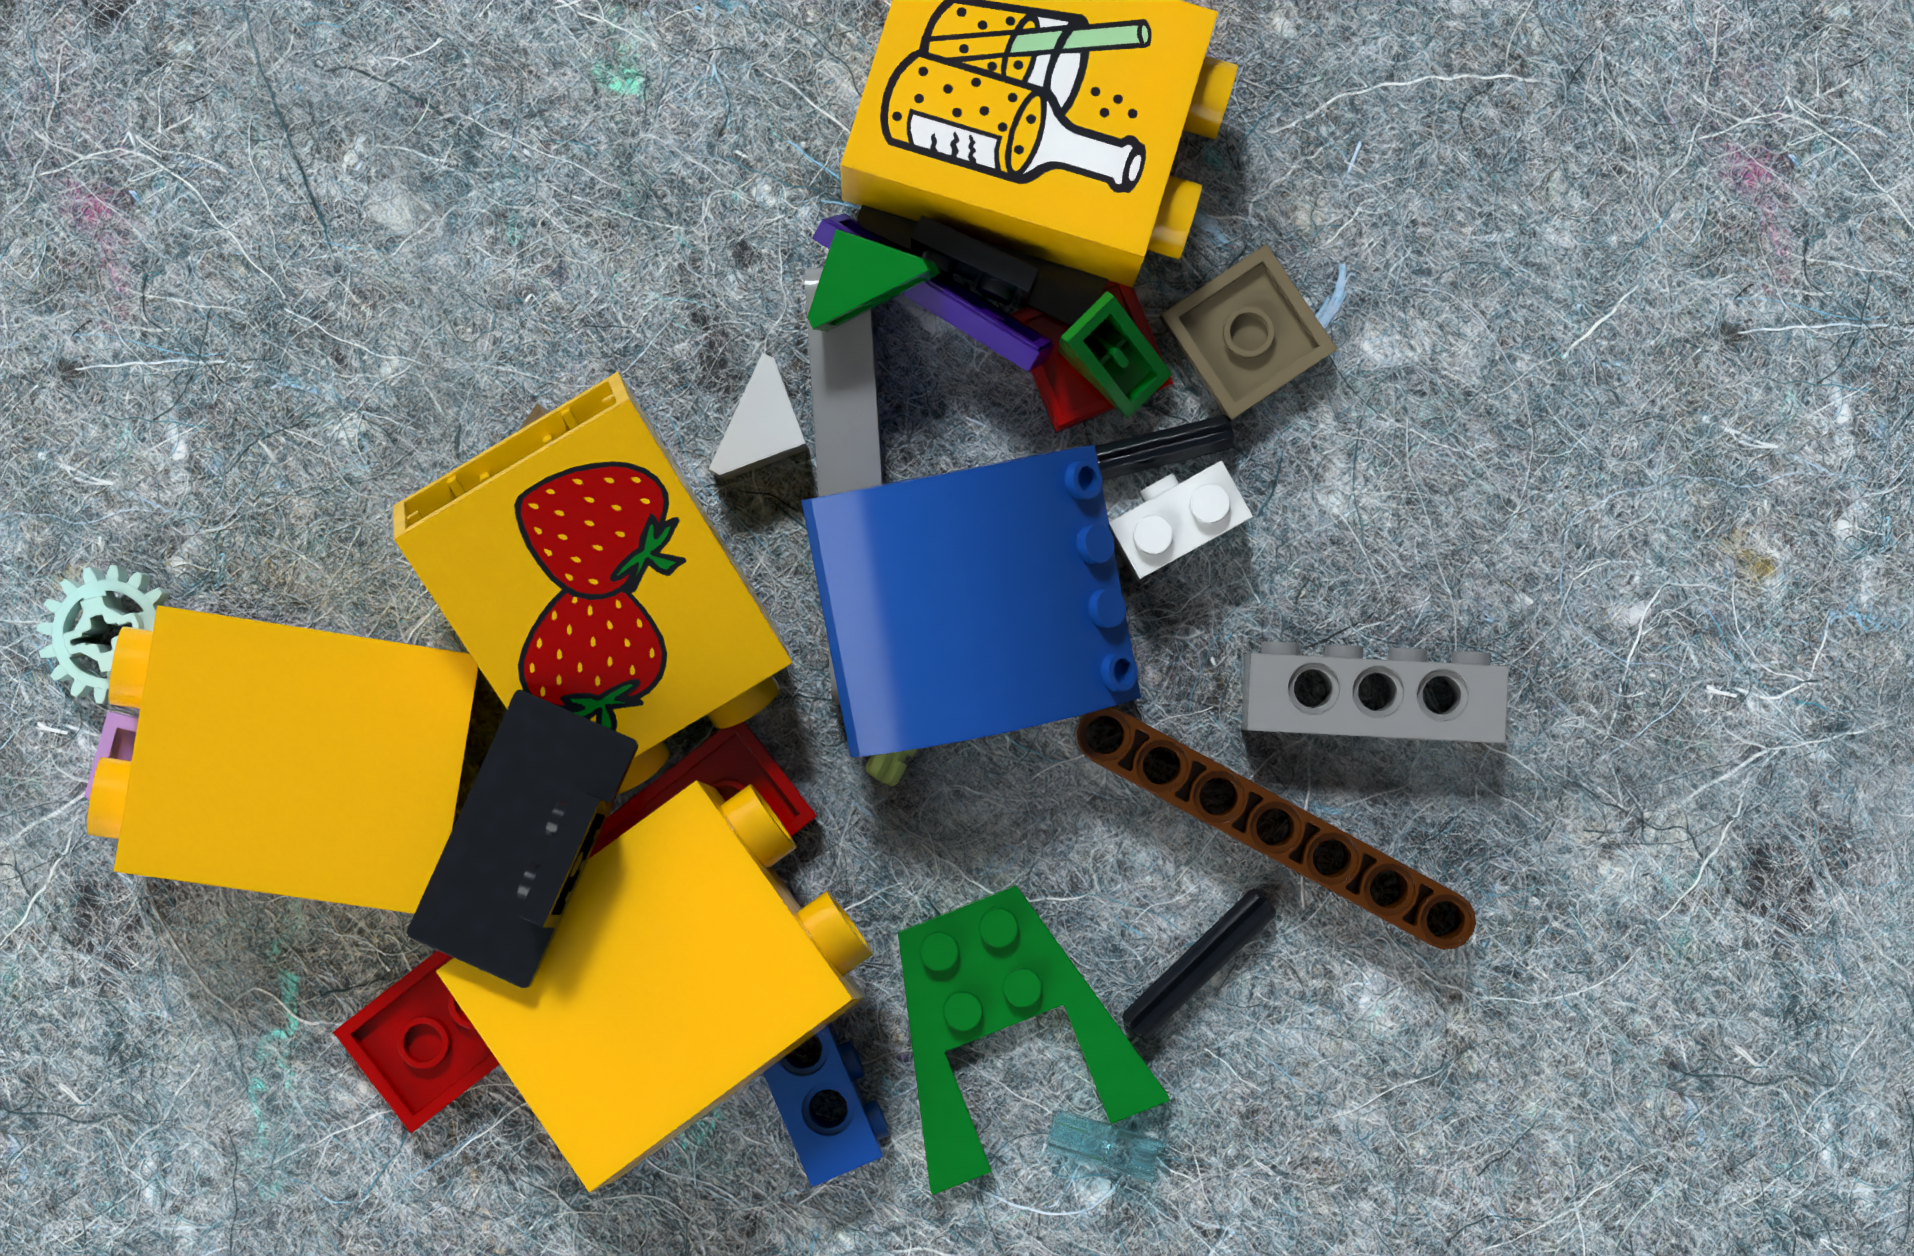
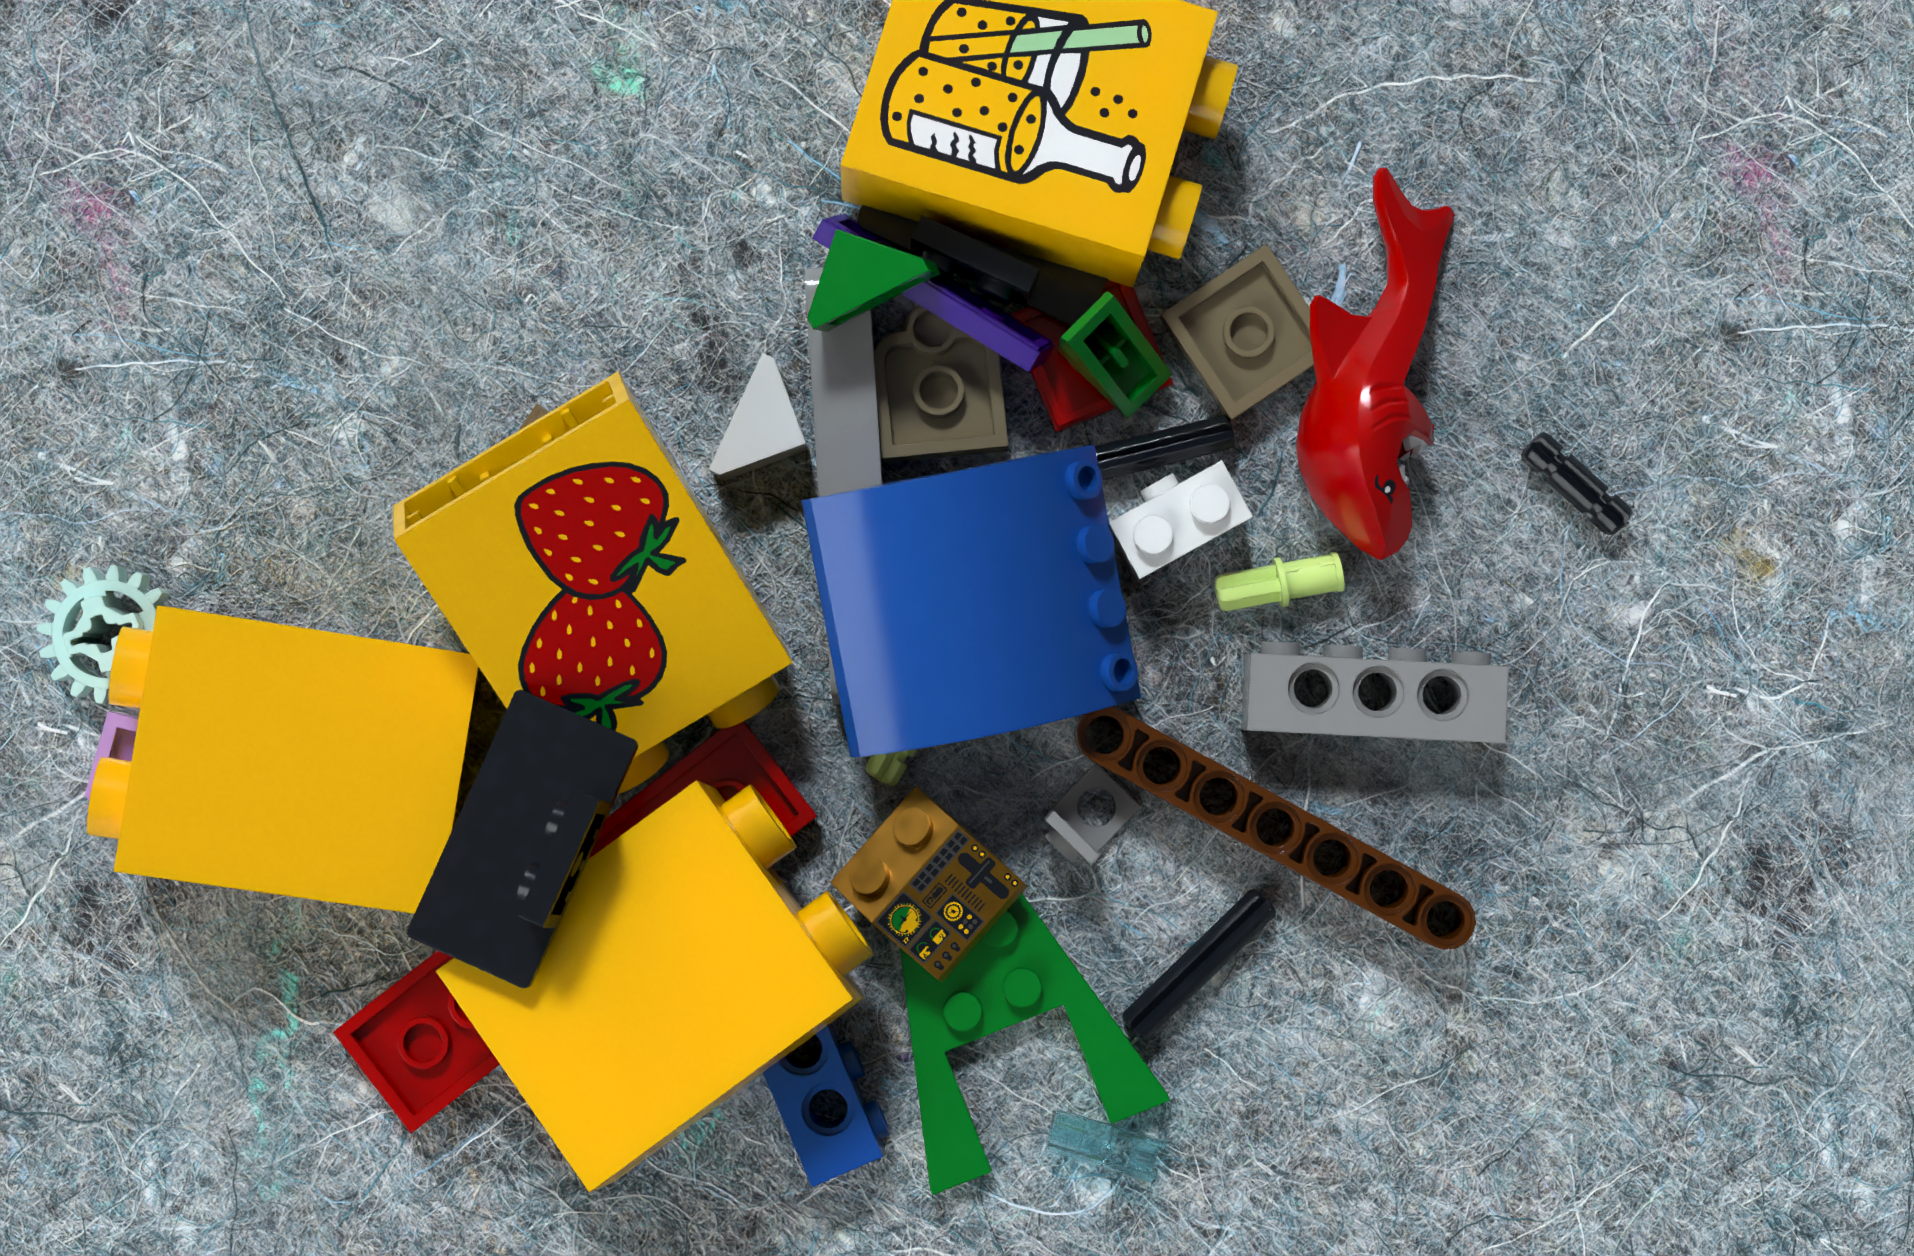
none -> pearl gold slope [830,786,1028,982]
none -> dark tan plate [874,305,1009,464]
none -> light grey bracket [1043,764,1140,865]
none -> yellowish green axle [1215,552,1345,611]
none -> red piece [1295,167,1455,560]
none -> black axle [1521,432,1633,535]

